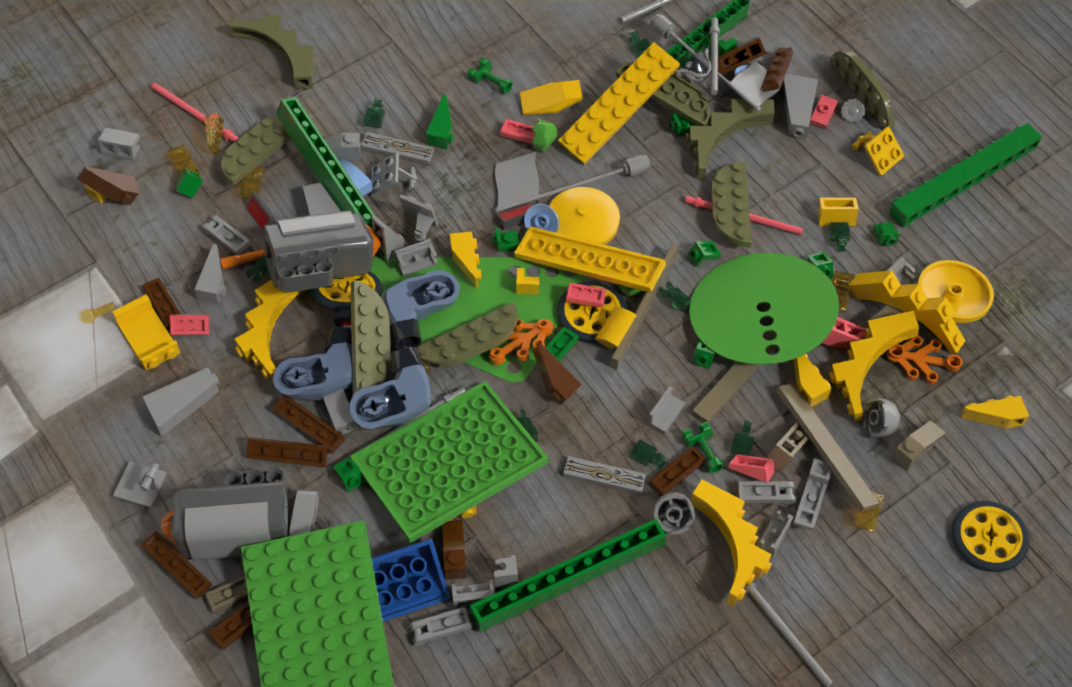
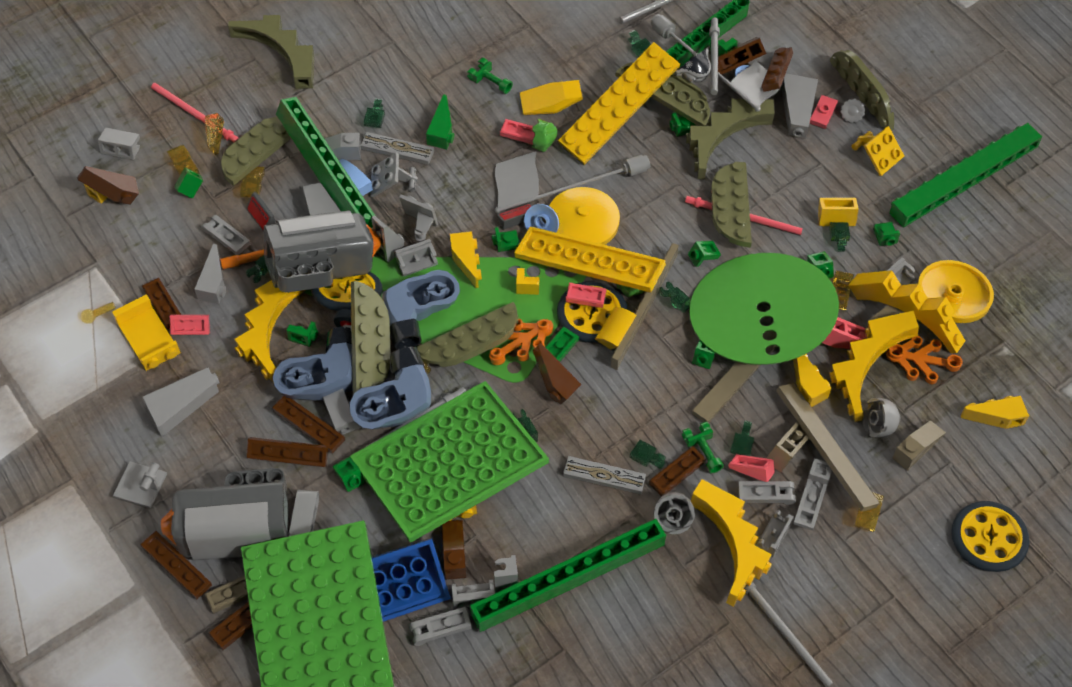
light grey panel [648,386,685,435] -> none
none -> green bracket [286,321,318,347]

